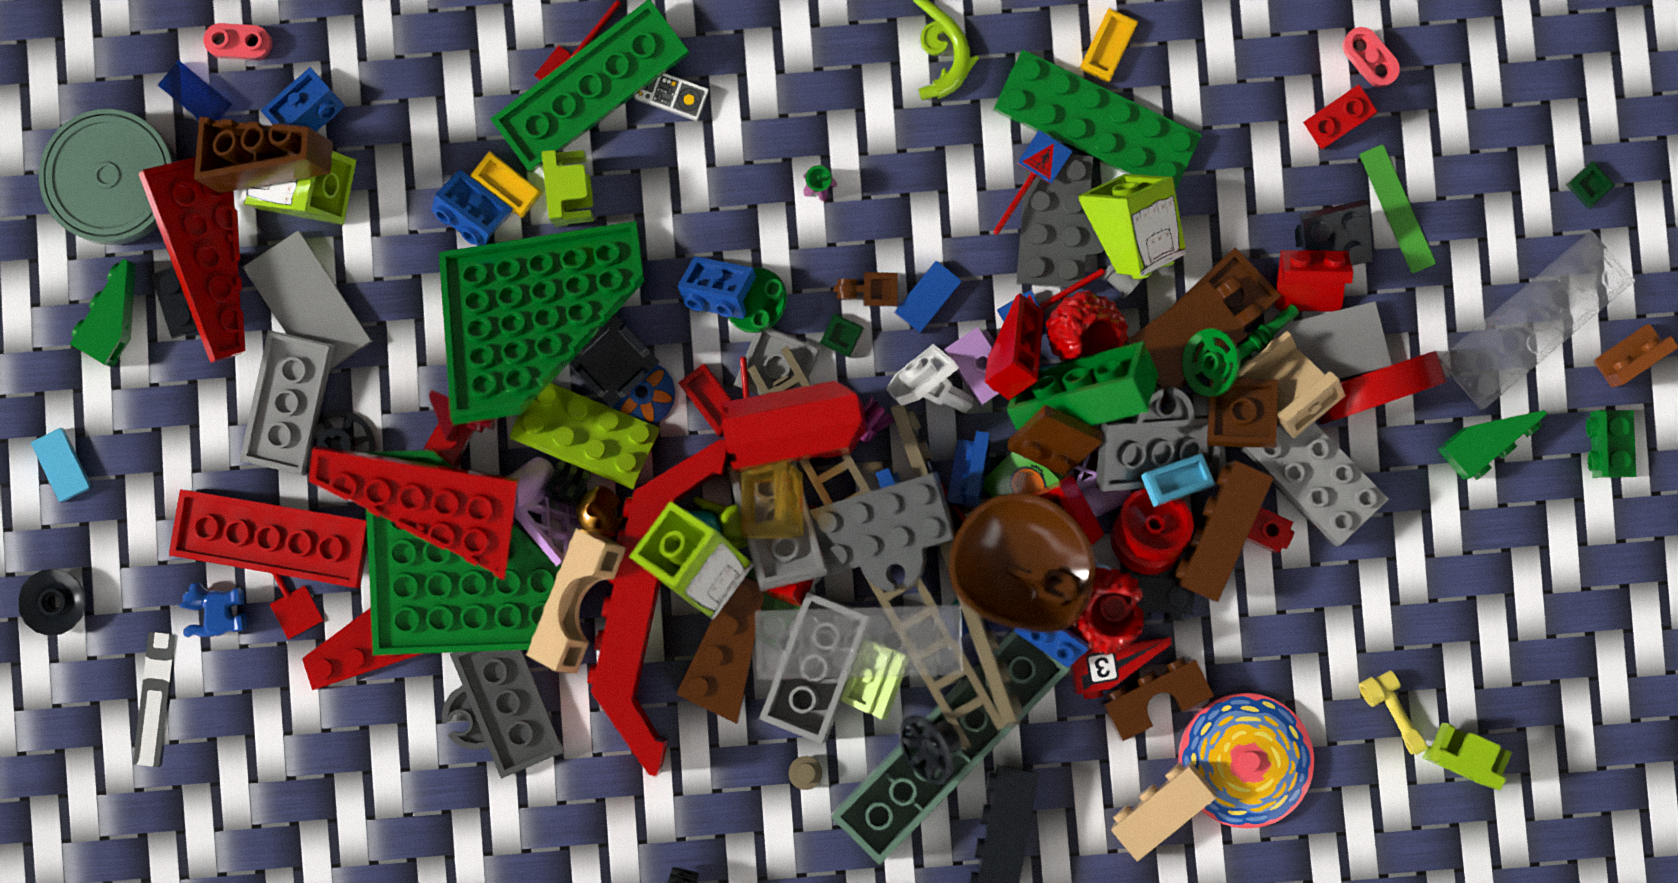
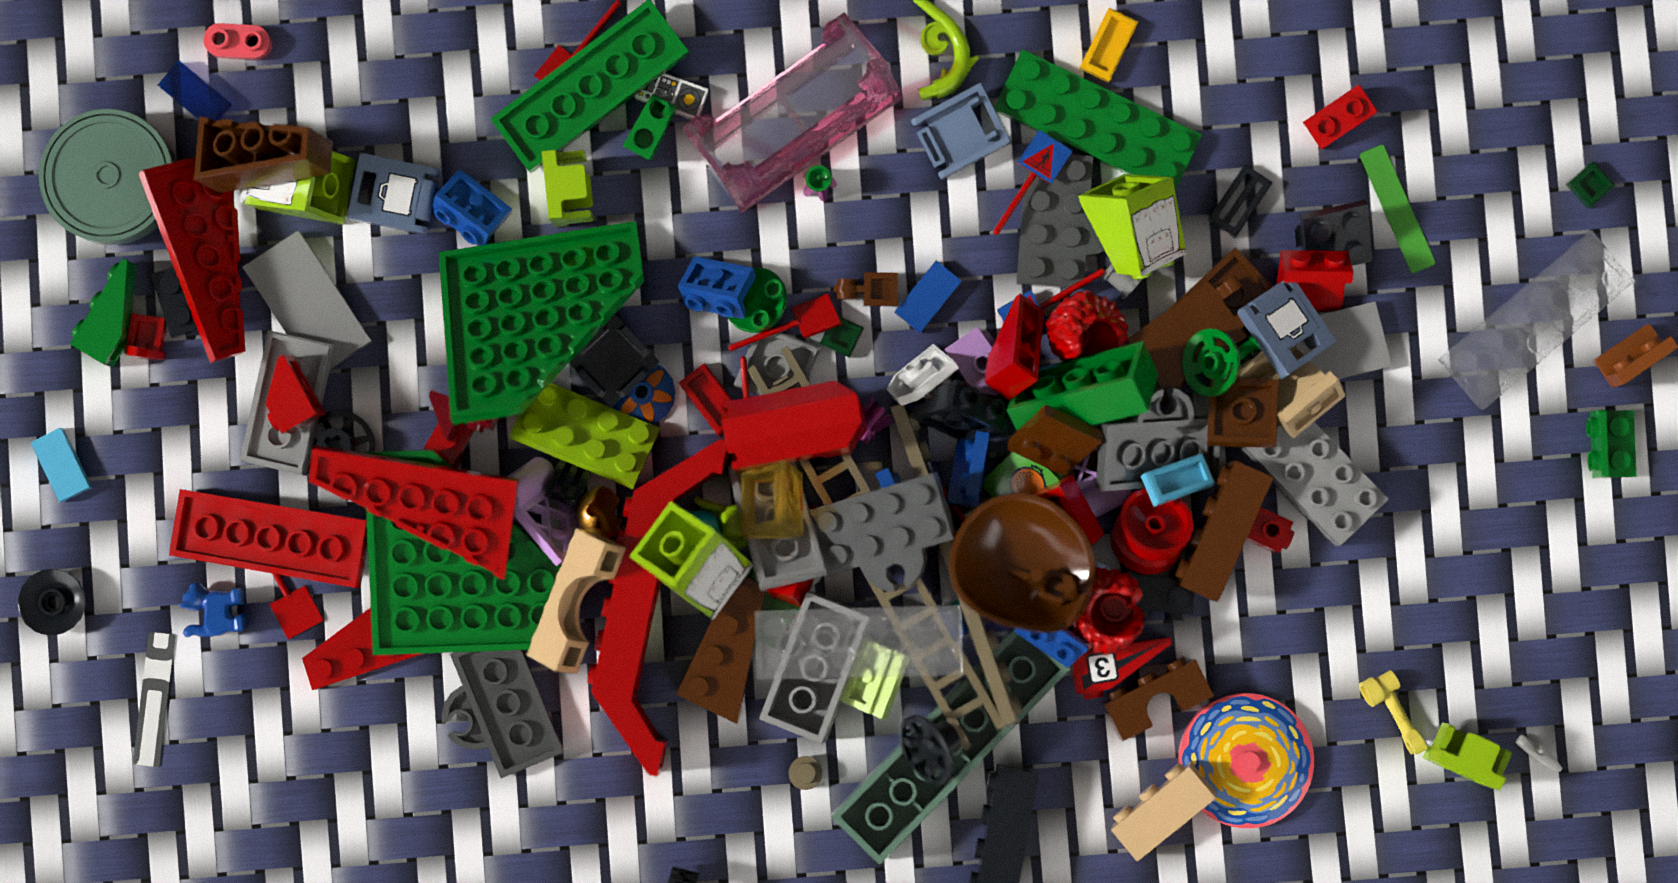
blue bracket [260,67,345,132] -> none
yellow tile [470,151,543,219] -> none
red window [1318,351,1447,425] -> none
coral plate [1342,27,1400,88] -> none
green slope [1437,410,1547,480] -> none
none -> red tile [124,313,167,360]
none -> red slope [265,355,326,434]
none -> sand blue container [347,153,440,235]
none -> green leg [623,93,678,161]
none -> windscreen [682,12,903,213]
none -> red piece [728,294,841,351]
none -> sand blue container [911,82,1012,180]
none -> black plate [911,380,1008,441]
none -> black tile [1207,164,1273,239]
none -> sand blue container [1238,281,1337,379]
none -> white helmet [1515,734,1562,772]

